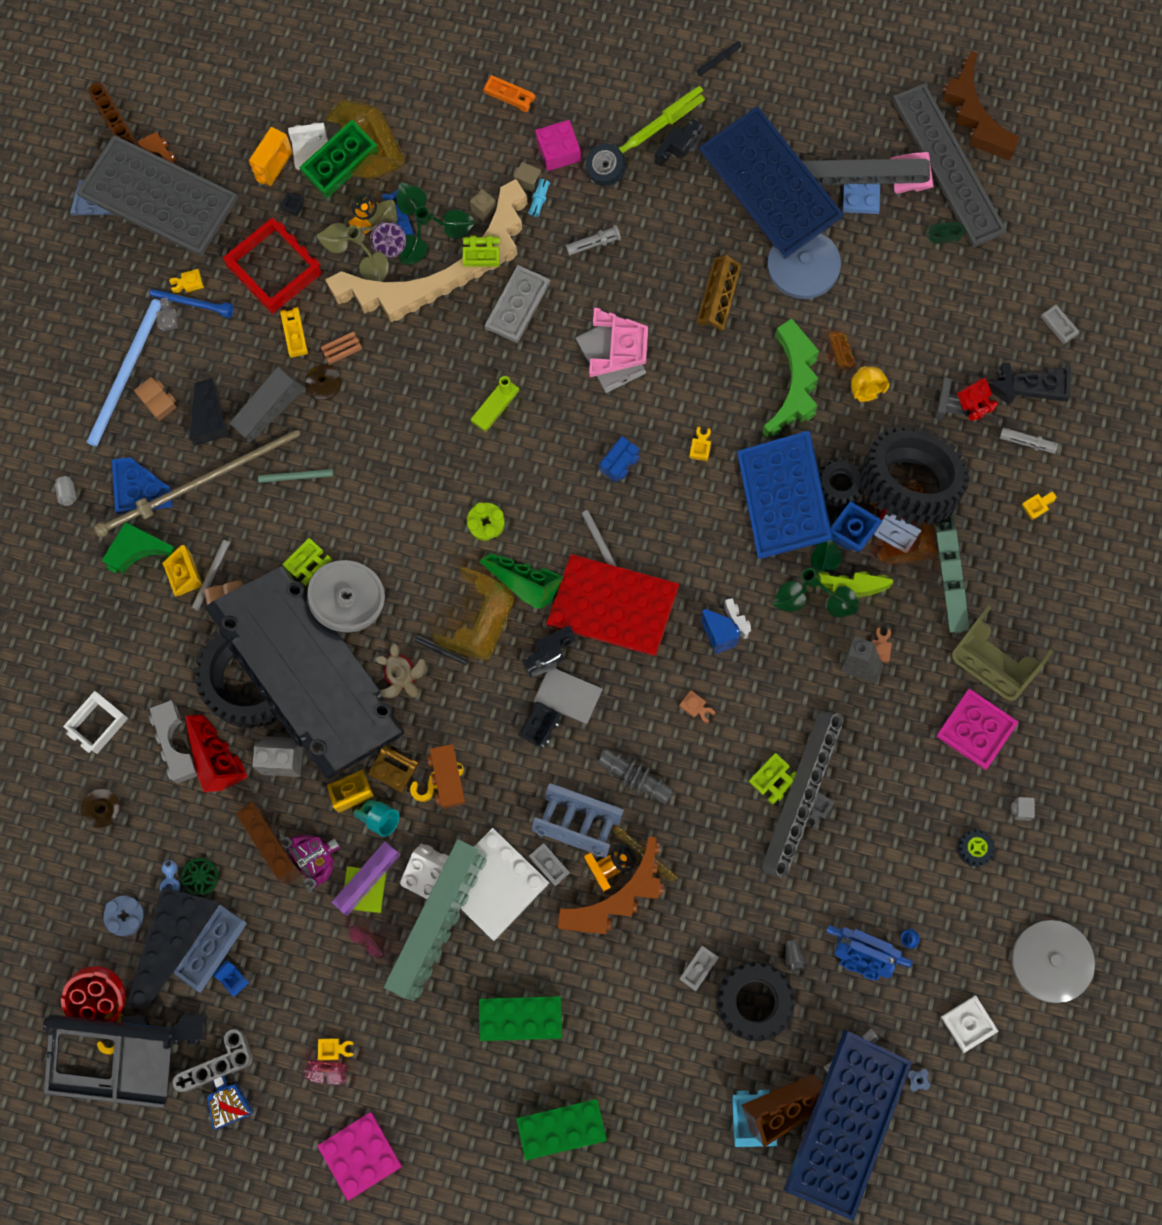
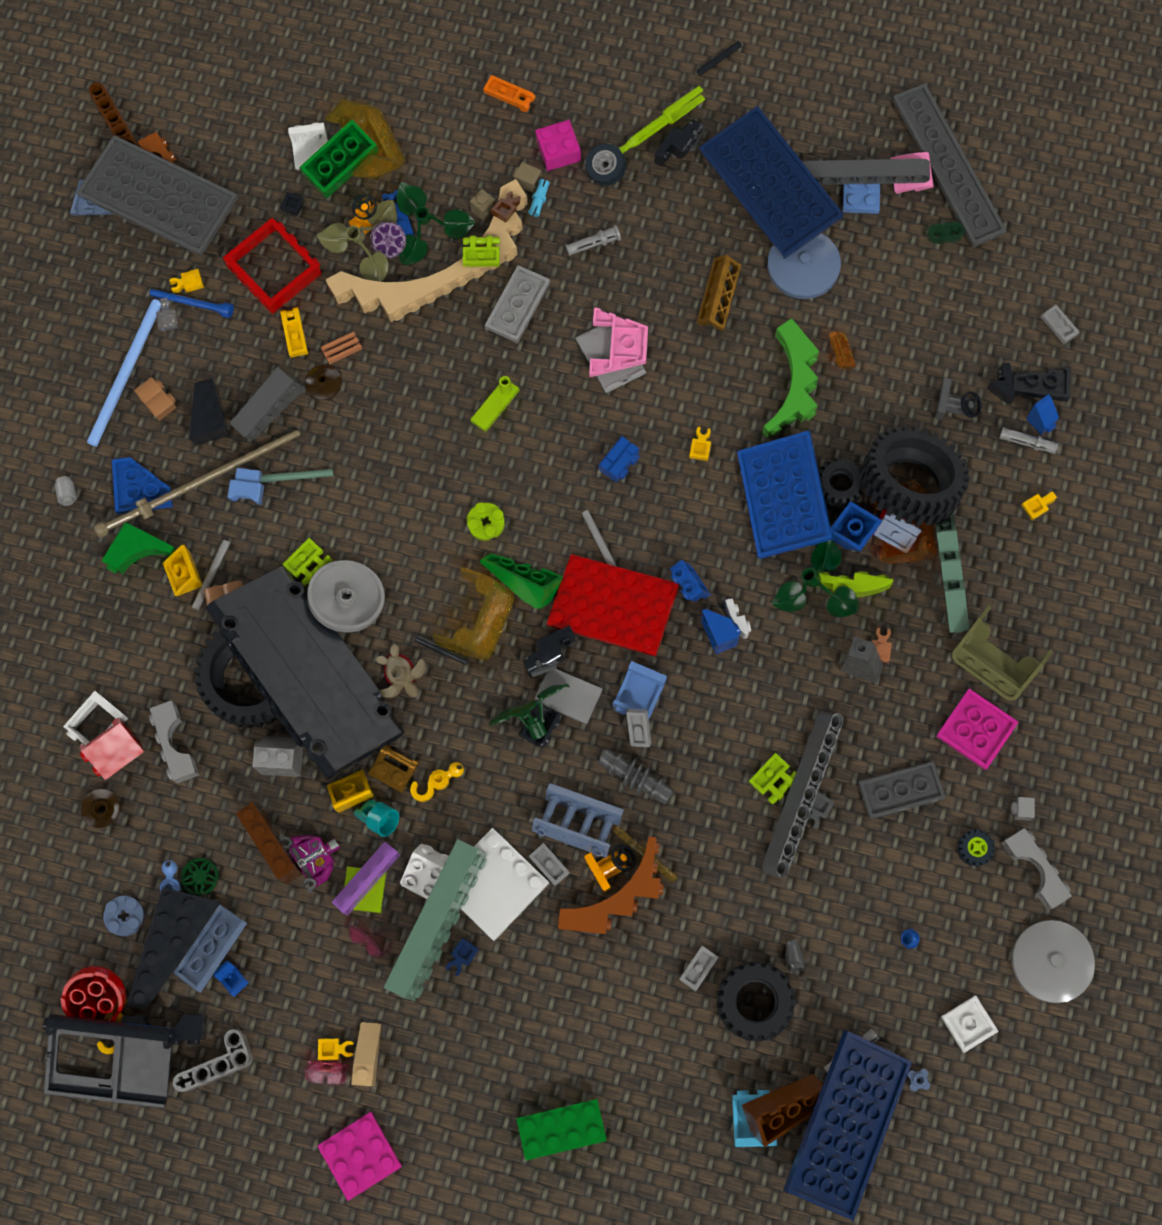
red wedge [185,715,248,792] -> none
torso [207,1076,254,1130] -> none
light orange window [249,127,293,186] -> none
dark orange brick [427,744,465,809] -> none
green brick [479,996,563,1042] -> none
nougat plate [679,691,715,724] -> none
blue piece [826,925,913,981] -> none
yellow cylinder [851,366,890,402] -> none
reddish brown arch [942,51,1020,161] -> none
red plate [957,378,998,421] -> none
none -> panel [79,717,144,780]
none -> medium blue piece [227,468,264,505]
none -> tan slope [351,1022,381,1086]
none -> dark blue plate [446,938,479,976]
none -> dark green plant [489,684,570,740]
none -> reddish brown plate [491,191,521,223]
none -> medium blue panel [613,661,667,719]
none -> light grey plate [626,708,651,747]
none -> blue plate [670,560,711,602]
none -> dark grey tile [858,761,946,820]
none -> light grey arch [1001,828,1072,911]
none -> blue slope [1026,394,1059,435]

